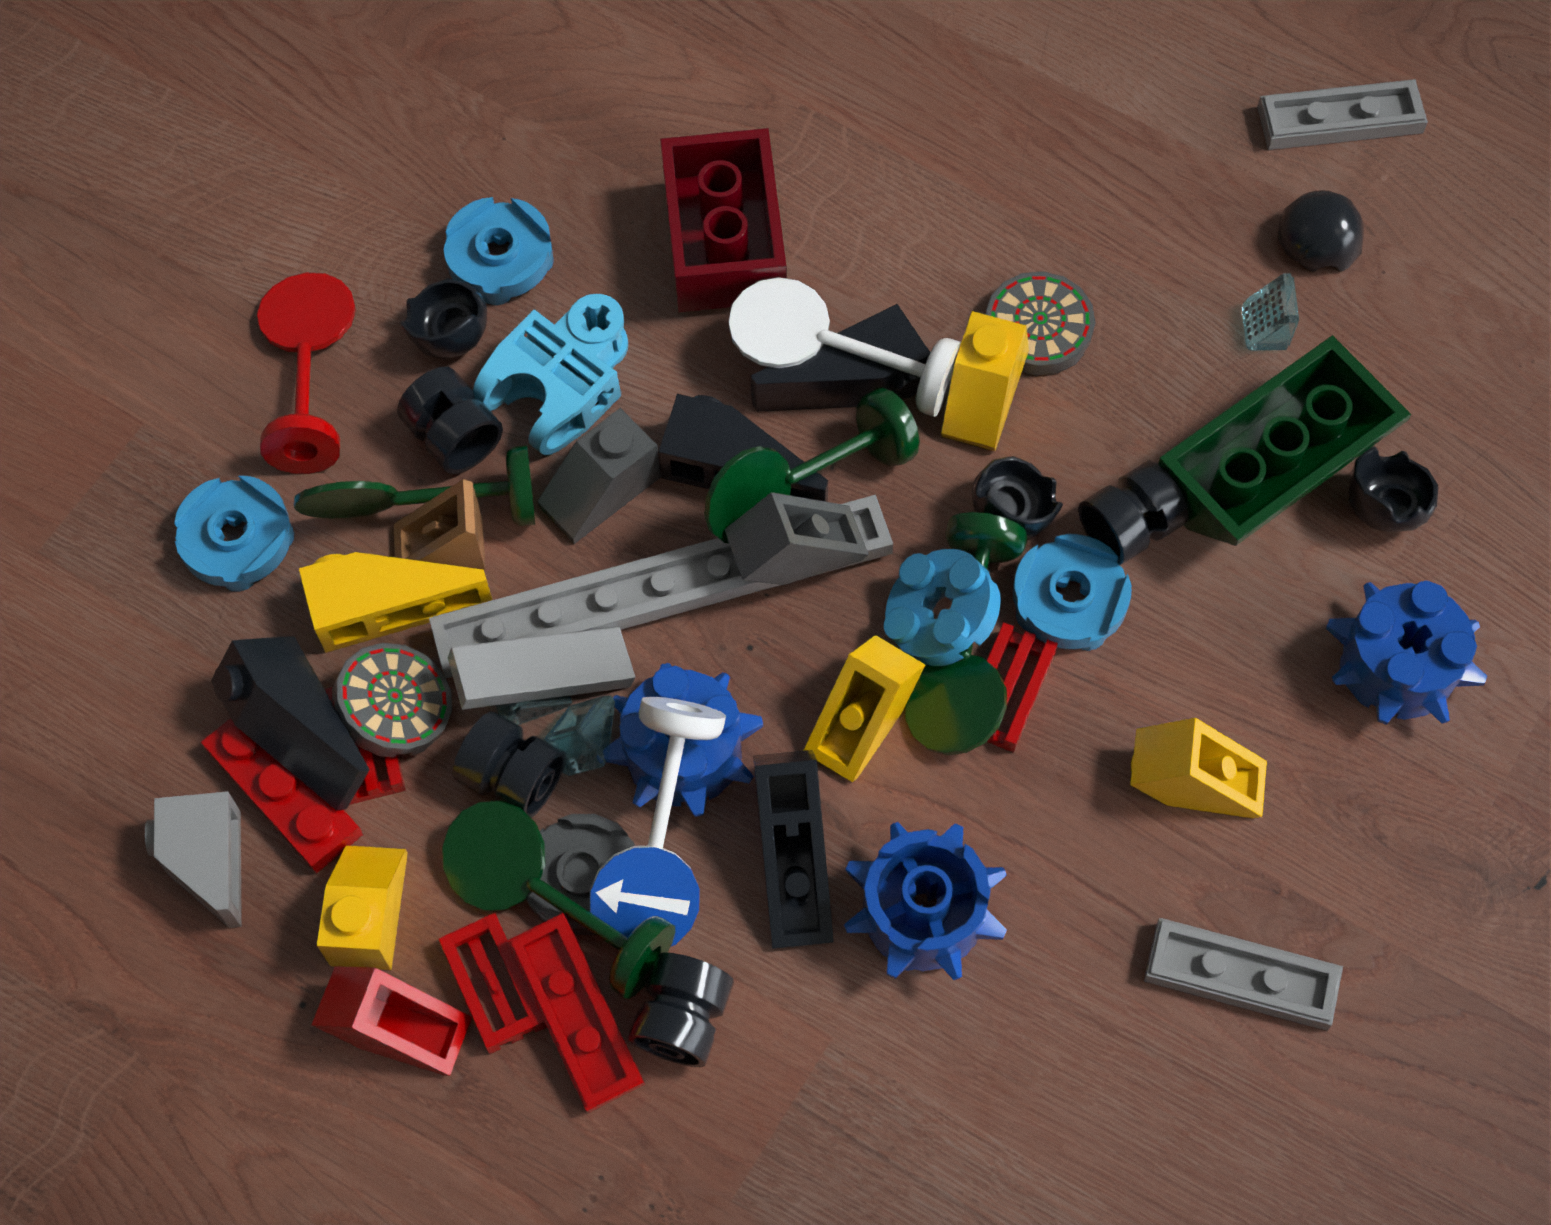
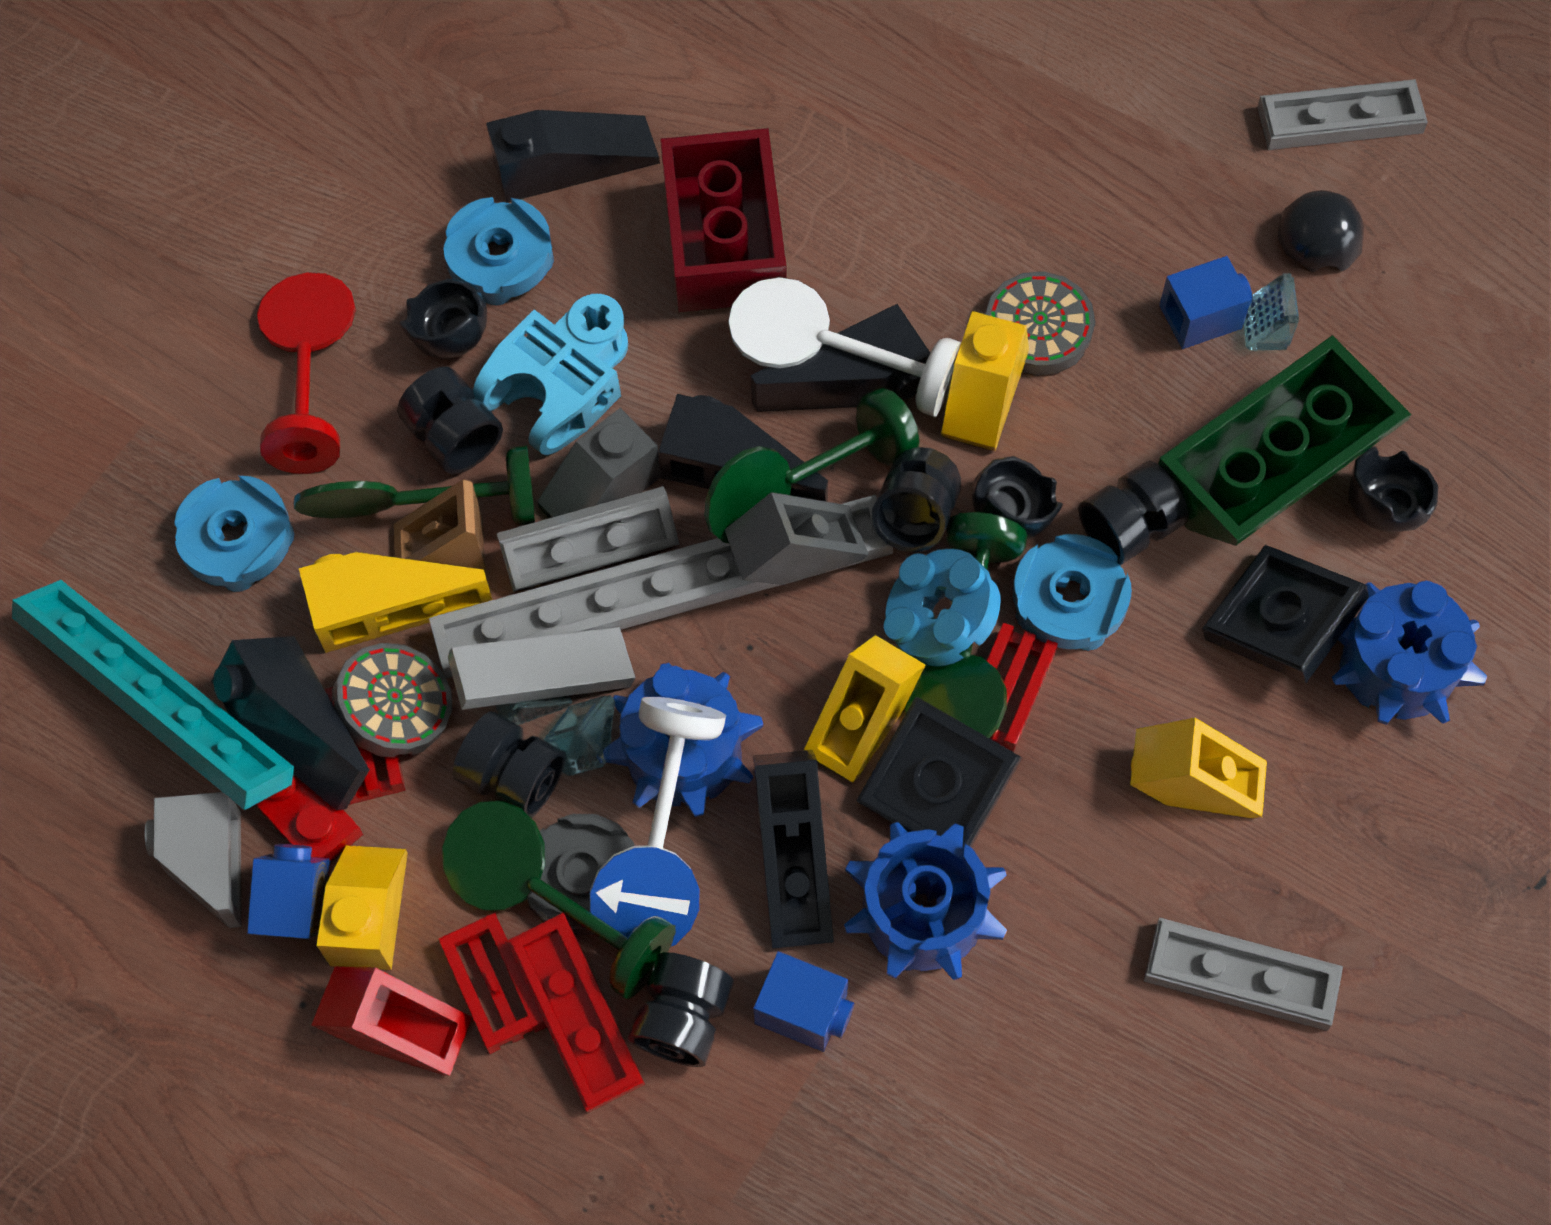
none -> teal plate [12,580,294,810]
none -> blue brick [247,844,330,939]
none -> black slope [486,110,660,203]
none -> light grey tile [496,487,679,592]
none -> blue brick [753,951,855,1052]
none -> black tile [856,697,1023,847]
none -> black wheel [872,447,961,553]
none -> blue brick [1159,256,1252,349]
none -> black tile [1202,544,1369,684]

